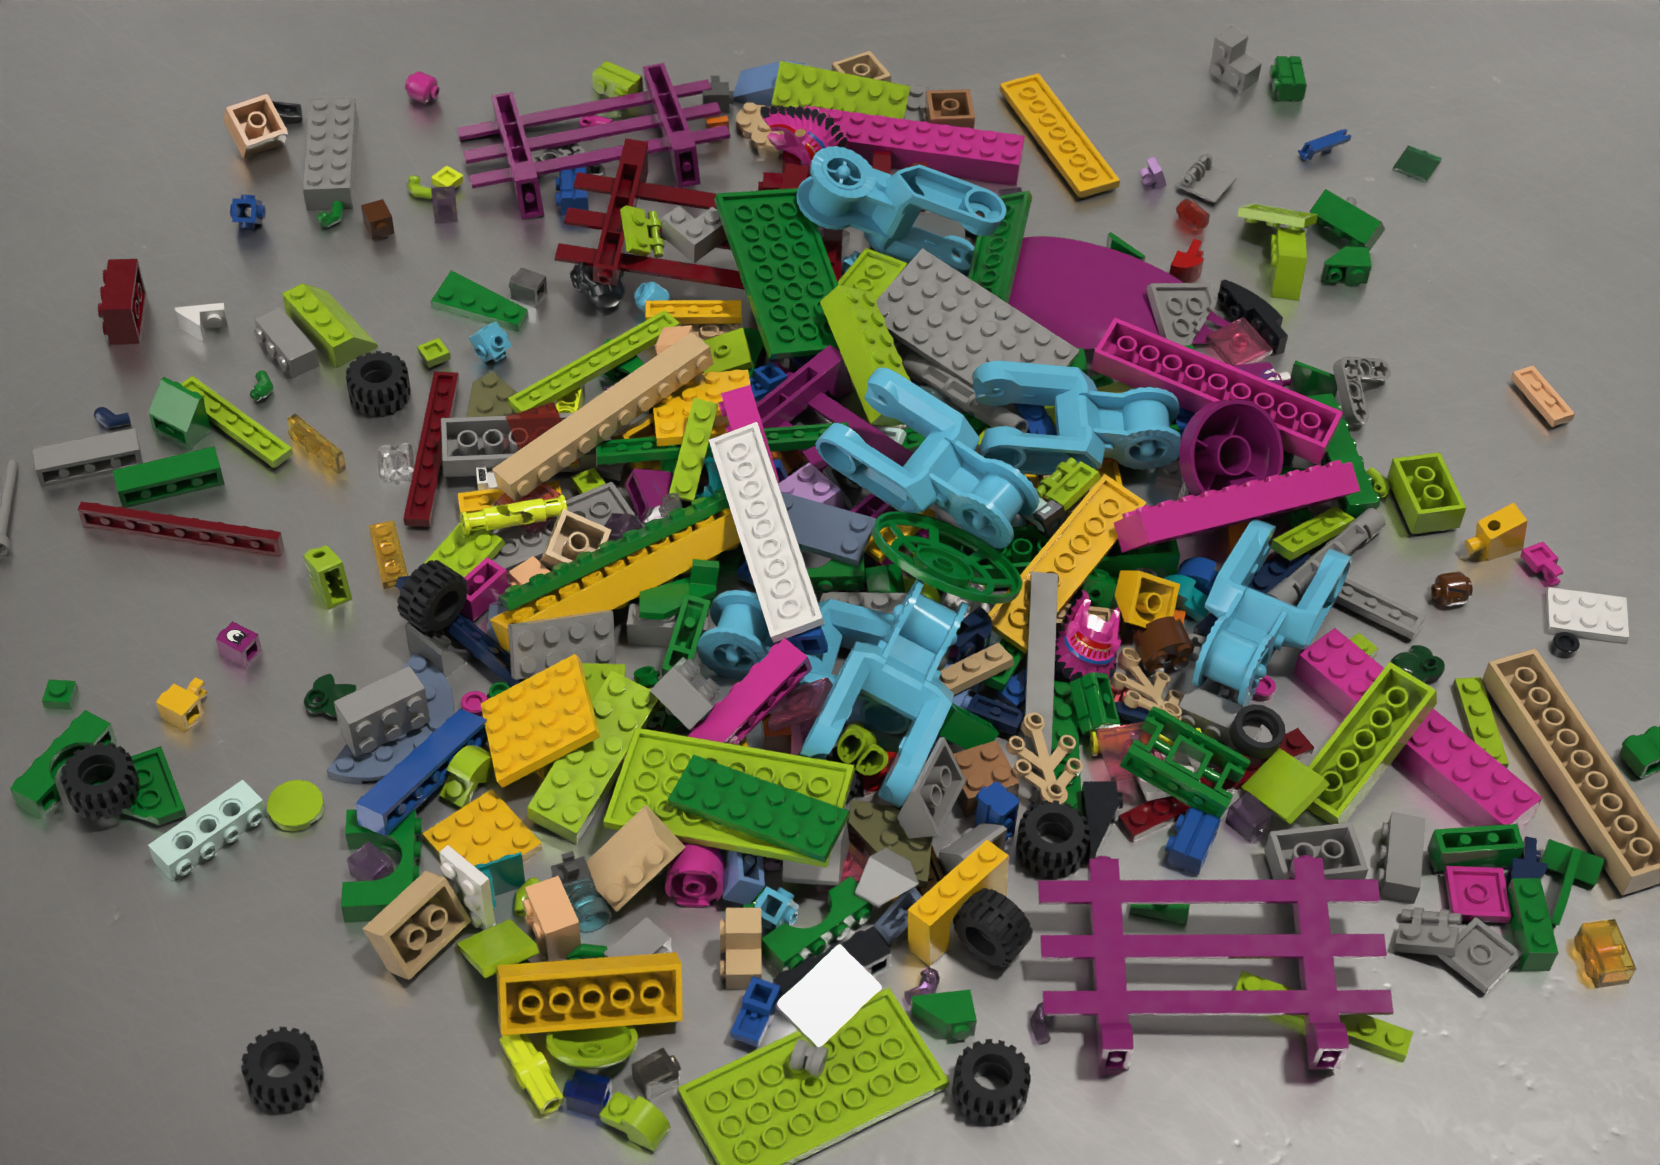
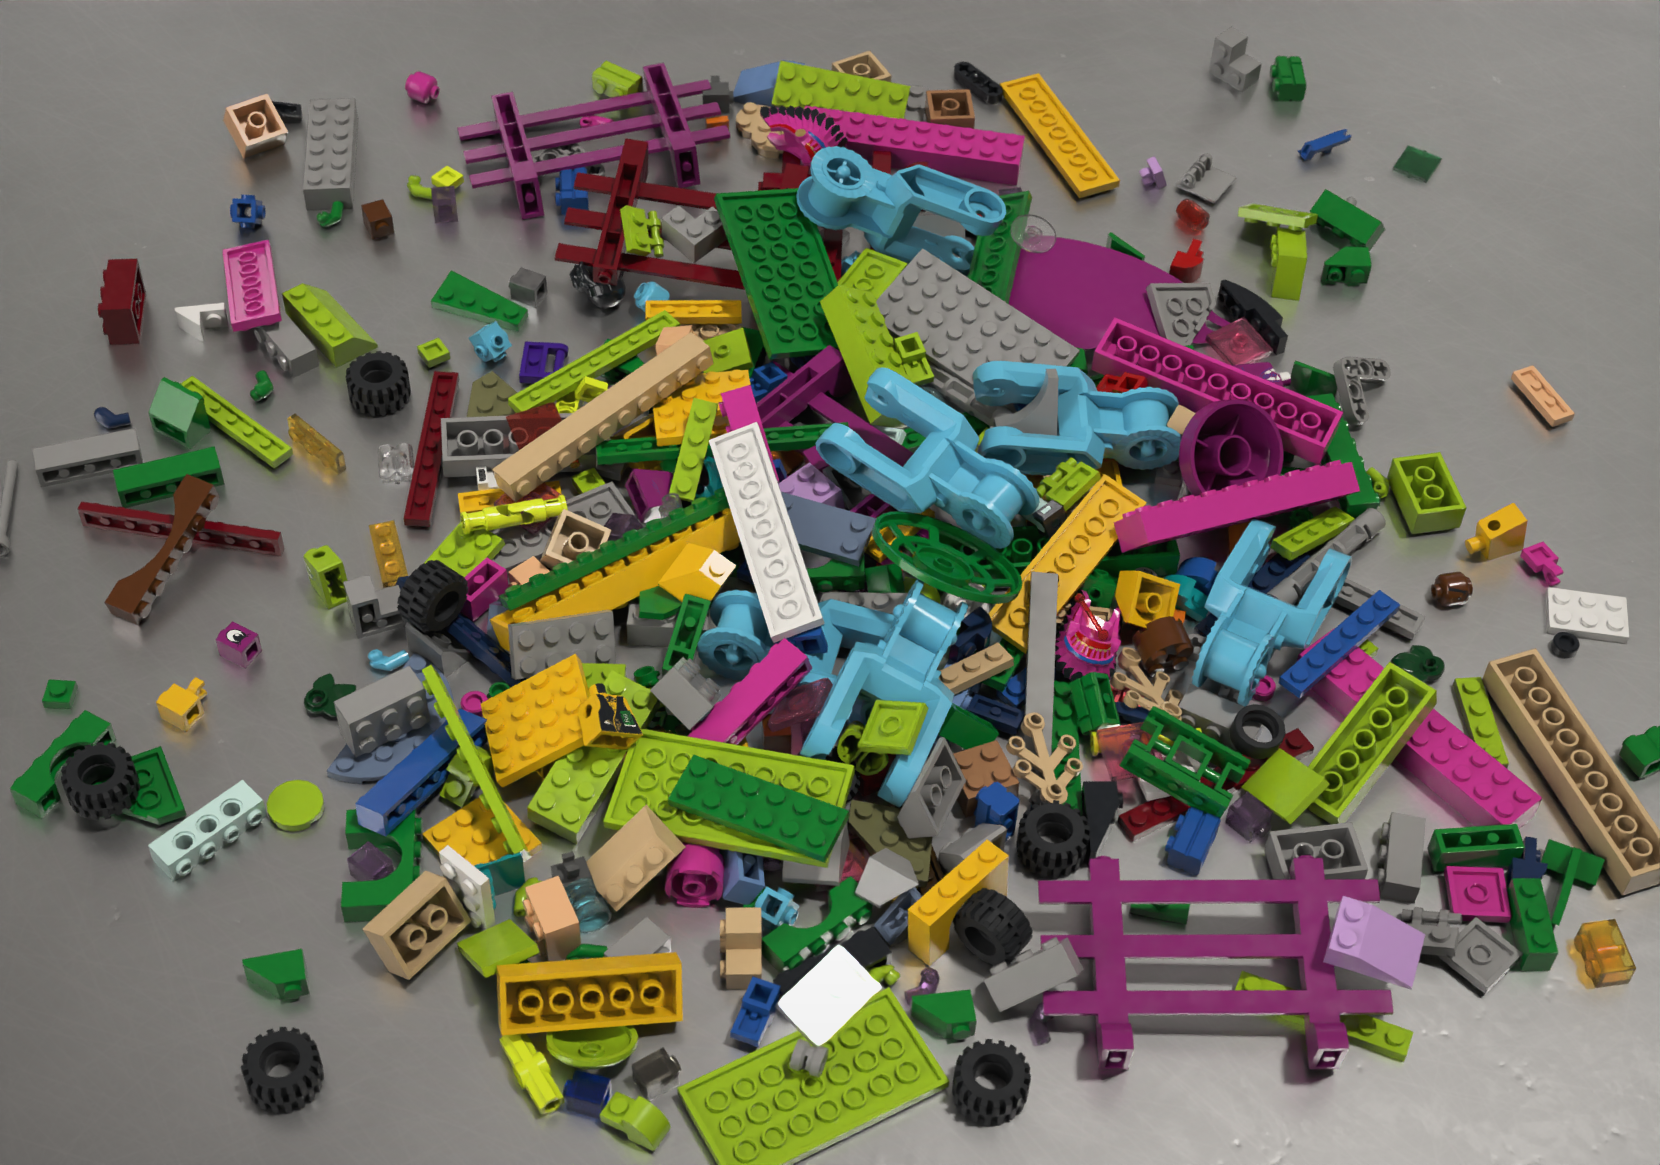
none -> reddish brown arch [104,474,220,626]
none -> dark pink plate [222,239,282,332]
none -> green slope [242,949,310,999]
none -> light grey brick [343,575,409,639]
none -> medium azure arm [368,649,410,671]
none -> lime plate [422,665,532,862]
none -> dark purple plate [519,341,569,384]
none -> neon yellow plate [575,376,608,403]
none -> torso [578,683,643,750]
none -> yellow slope [657,543,736,602]
none -> lime arm [857,964,900,996]
none -> lime plate [858,700,929,755]
none -> lime brick [894,332,934,386]
none -> black beam [954,62,1003,104]
none -> light grey brick [984,937,1084,1012]
none -> light grey arch [989,369,1059,436]
none -> clear dish [1010,214,1056,253]
none -> clear red hinge [1075,593,1109,641]
none -> red brick [1096,372,1148,393]
none -> tan slope [1167,405,1195,436]
none -> blue plate [1278,590,1400,699]
none -> lavender slope [1323,896,1425,989]

